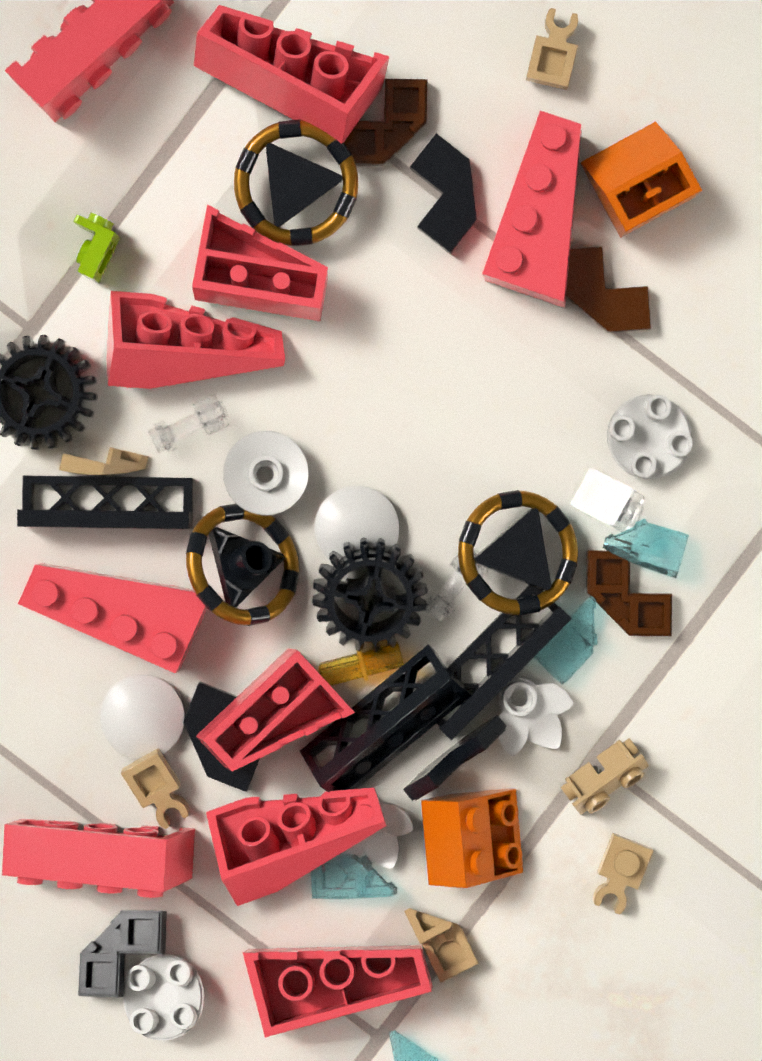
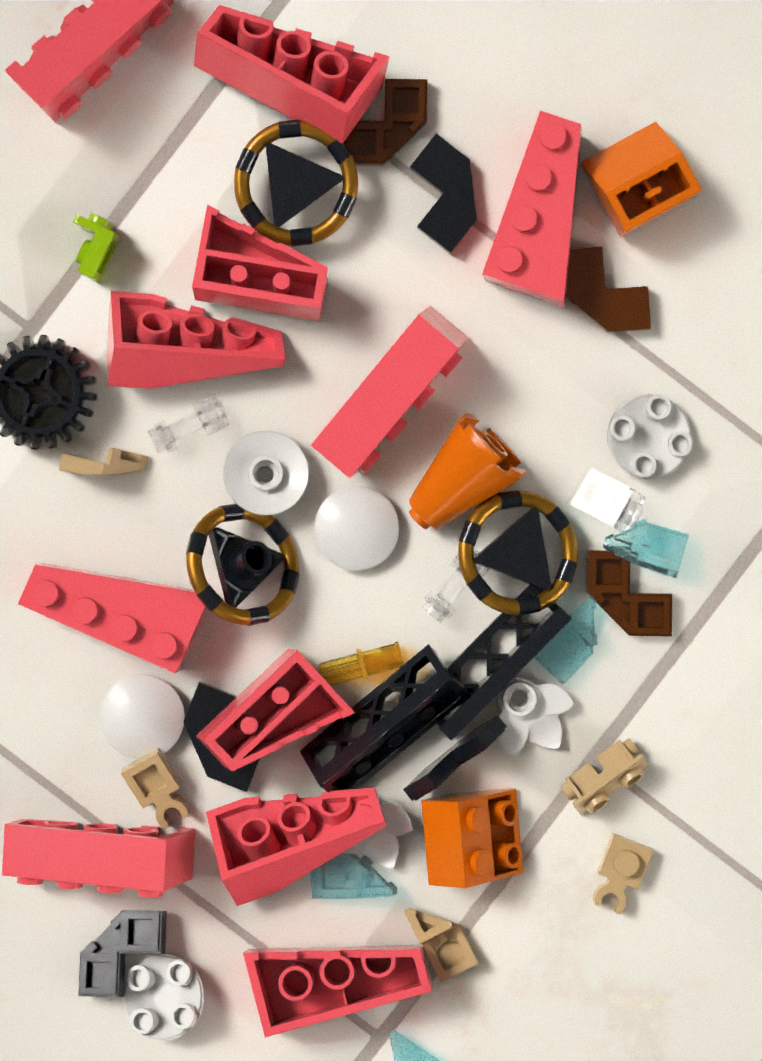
black fence [17,475,193,529] -> none
black gear [312,537,428,653] -> none
tan plate [526,8,578,90] -> none
none -> coral wedge [311,305,469,478]
none -> orange cone [409,413,526,530]

